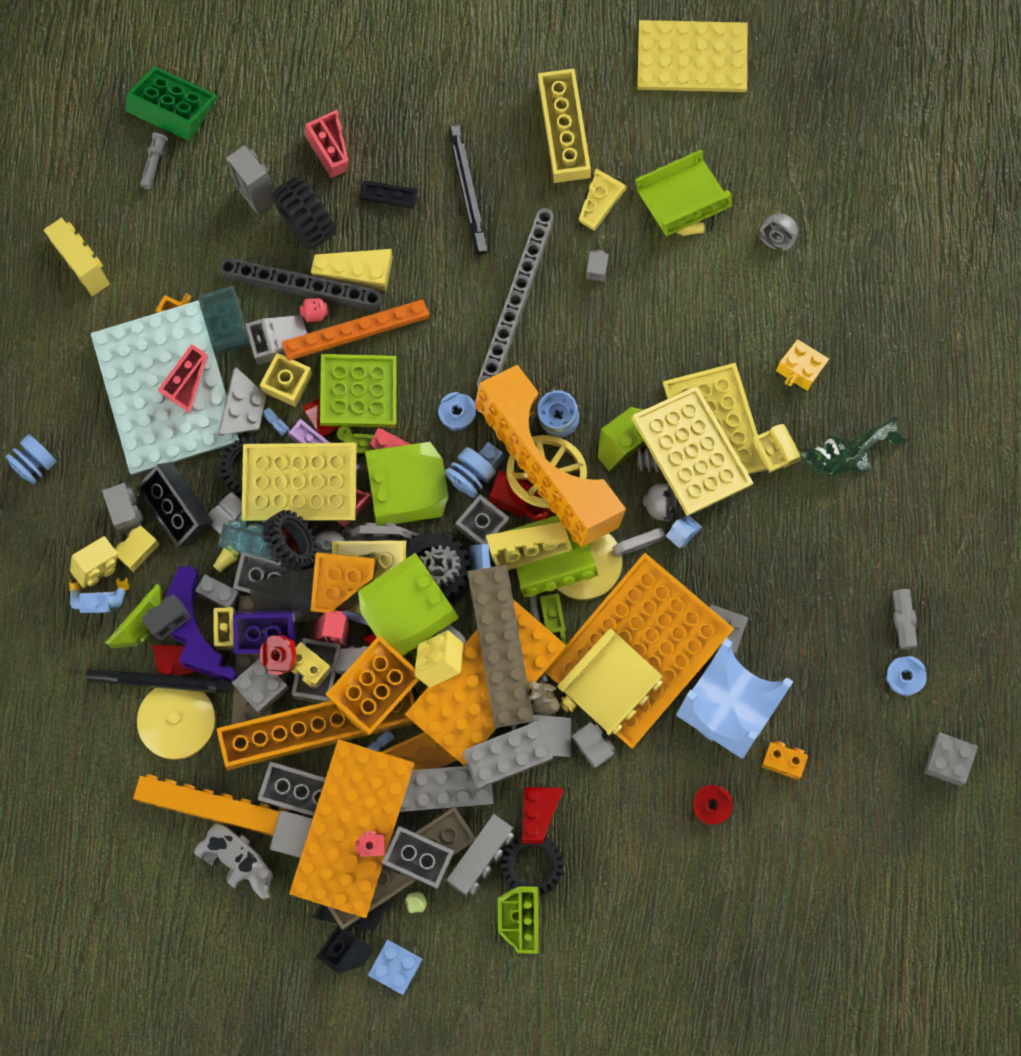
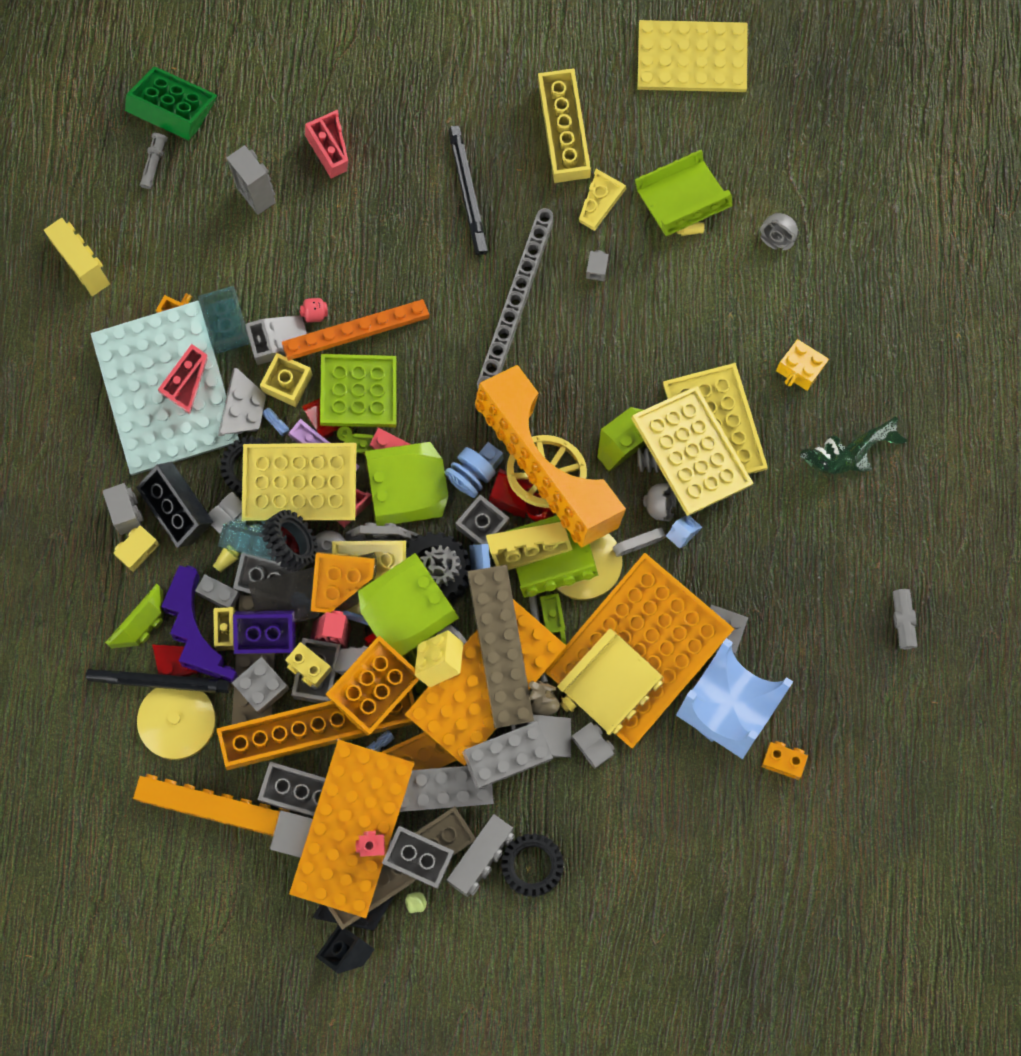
light blue wheel [5,434,57,485] -> none
light blue torso [69,578,129,613] -> none
light yellow brick [70,536,118,589] -> none
dark grey brick [142,594,191,641] -> none
light grey animal [194,823,274,899] -> none
dark grey beam [220,258,382,311] -> none
plate [260,635,296,675] -> none
black tyre [271,177,337,250] -> none
light yellow wedge [311,249,393,291] -> none
black plate [360,180,418,209] -> none
light blue plate [368,940,423,995] -> none
light blue plate [438,392,476,431] -> none
lime wedge [498,887,539,954] -> none
red wing [522,787,564,844] -> none
light blue wheel [537,391,579,438] -> none
red plate [693,785,733,825] -> none
light yellow brick [752,424,802,473] -> none
light blue plate [886,656,927,696] -> none
light grey brick [924,733,978,787] -> none

